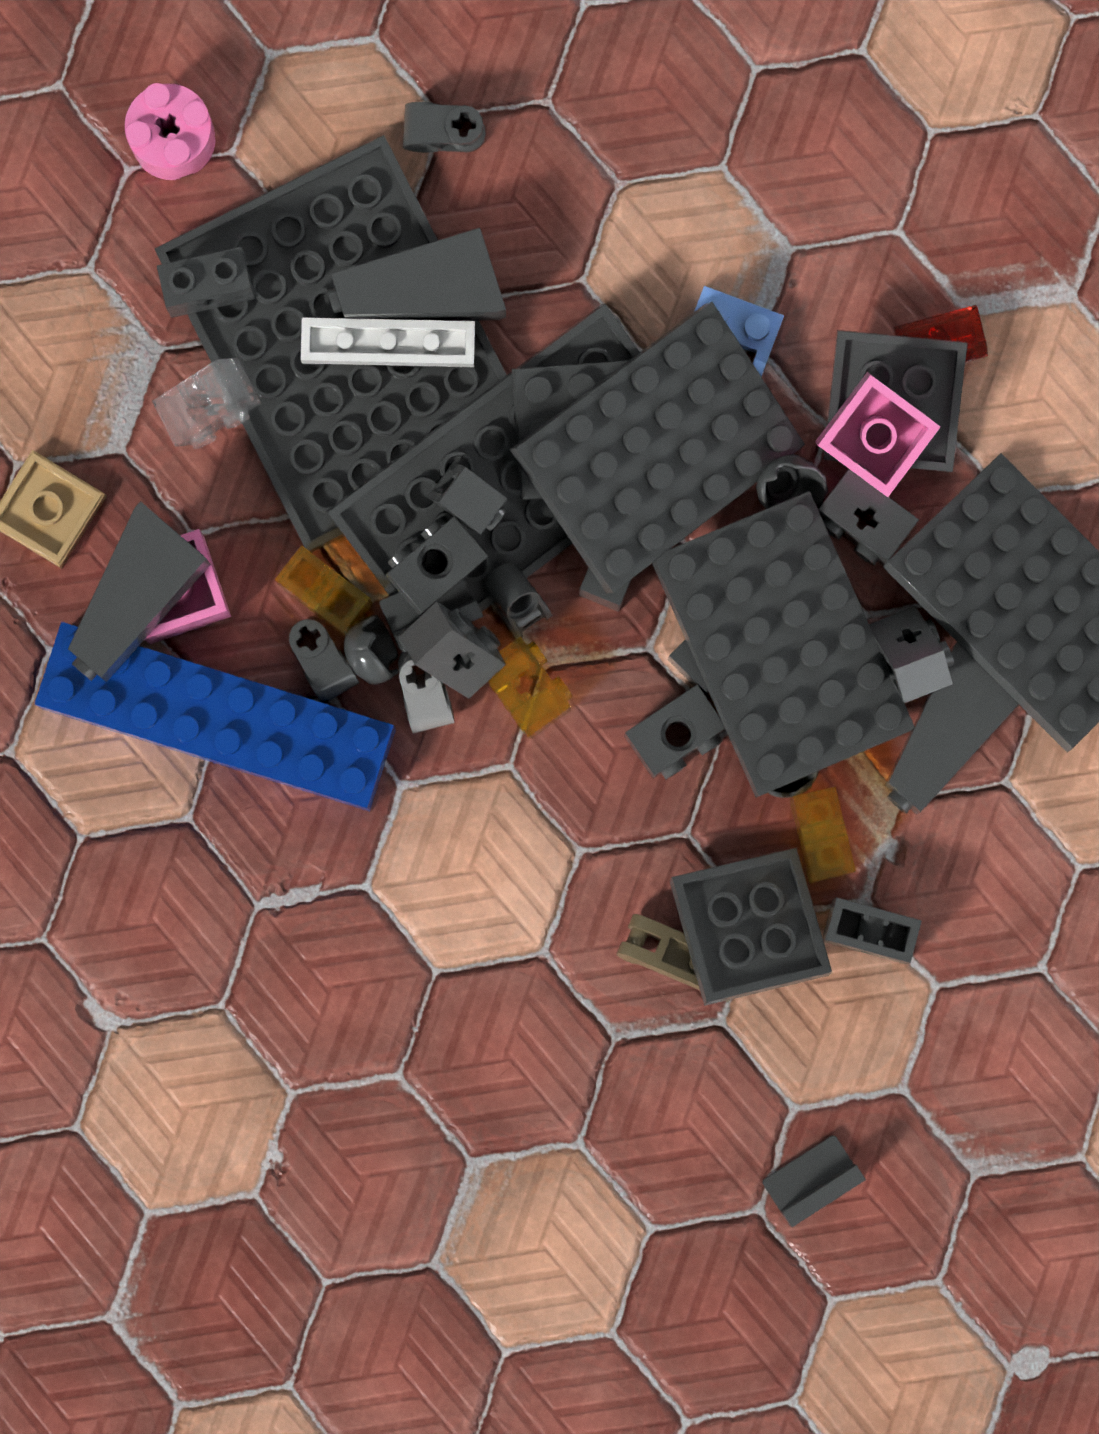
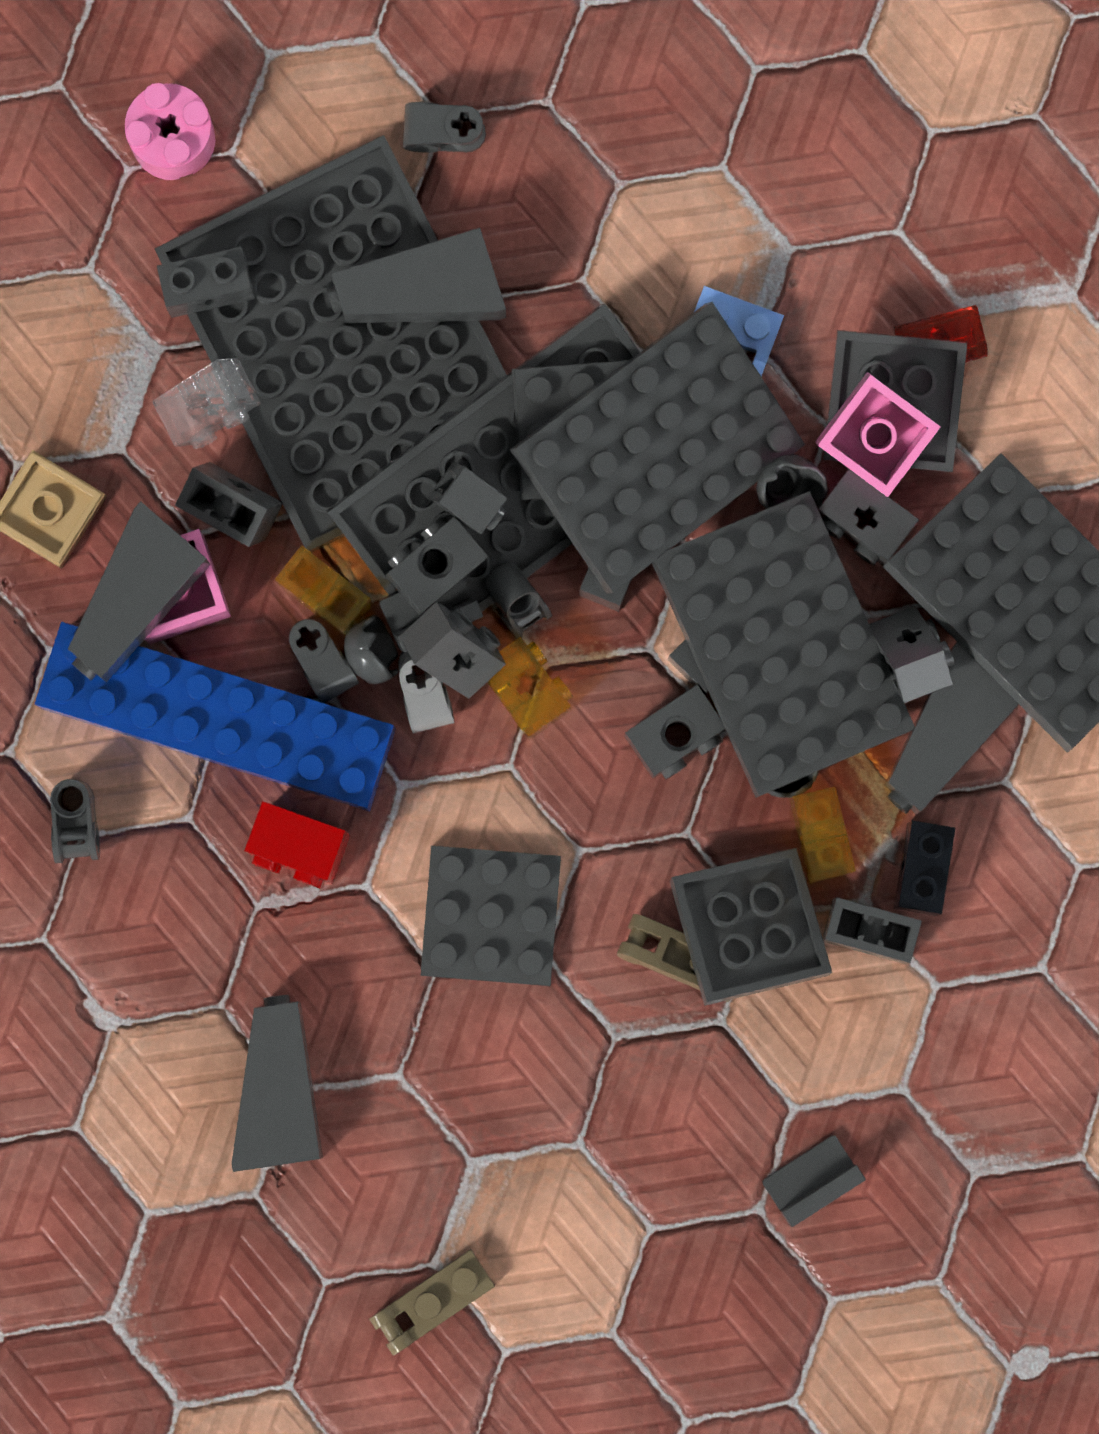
white plate [301,318,475,367] -> none
none -> dark grey piece [50,779,100,864]
none -> dark grey brick [175,462,283,547]
none -> dark grey slope [232,995,323,1172]
none -> red brick [244,801,350,889]
none -> dark tan plate [369,1249,495,1356]
none -> dark grey plate [420,846,561,986]
none -> black brick [894,820,955,916]

